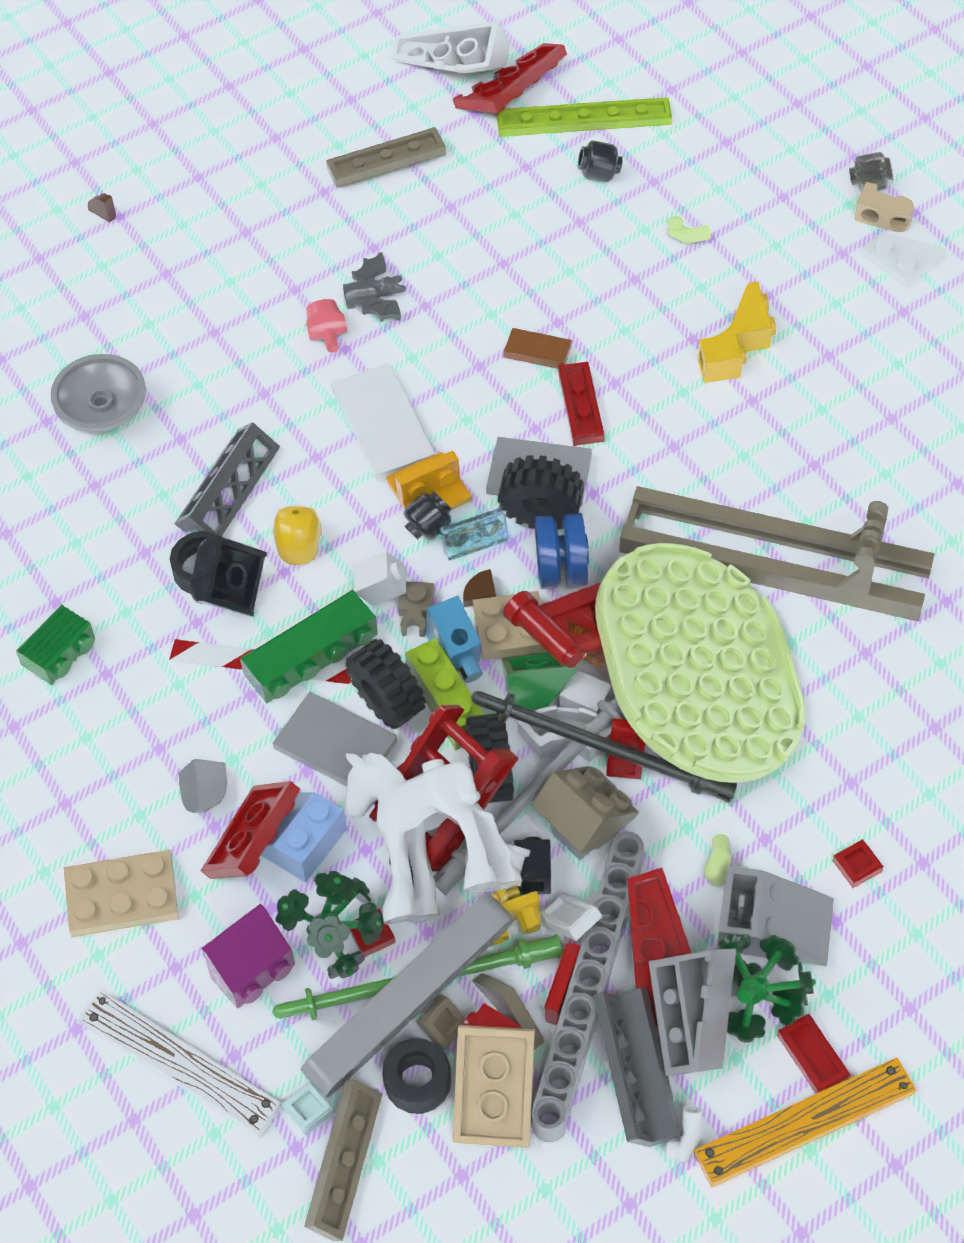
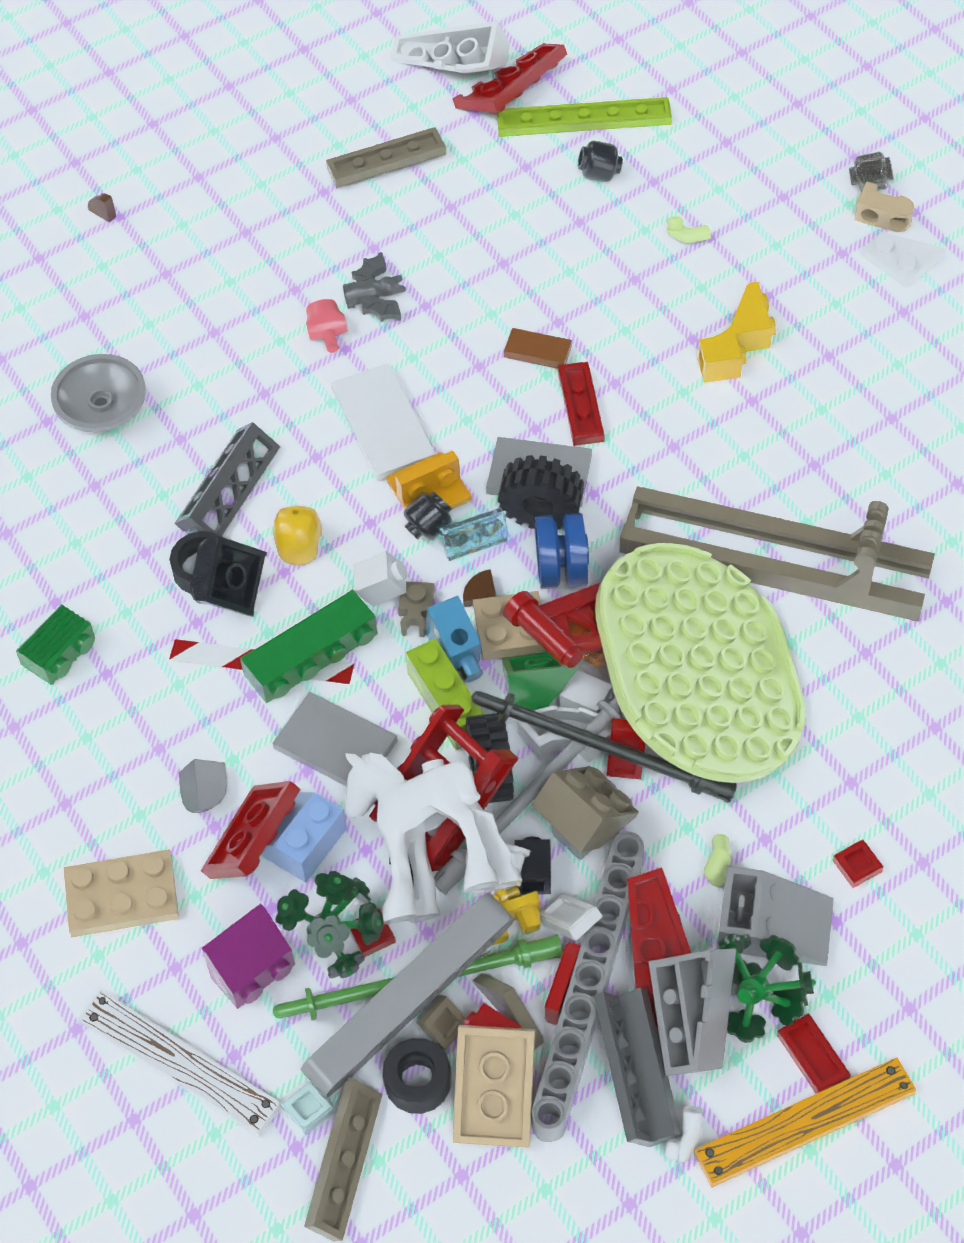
black tyre [345,638,426,730] -> none

